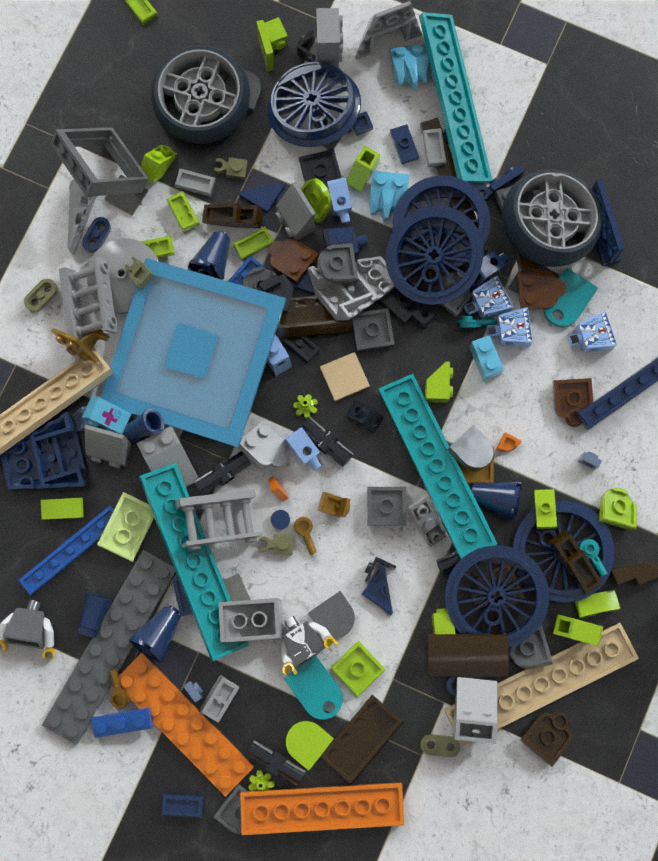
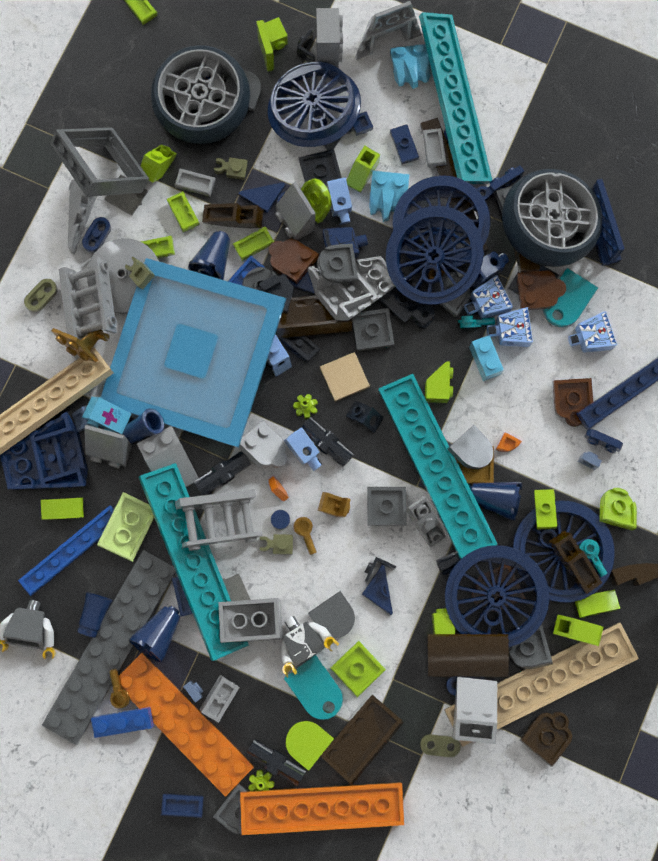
none -> dark blue plate [584,429,623,453]

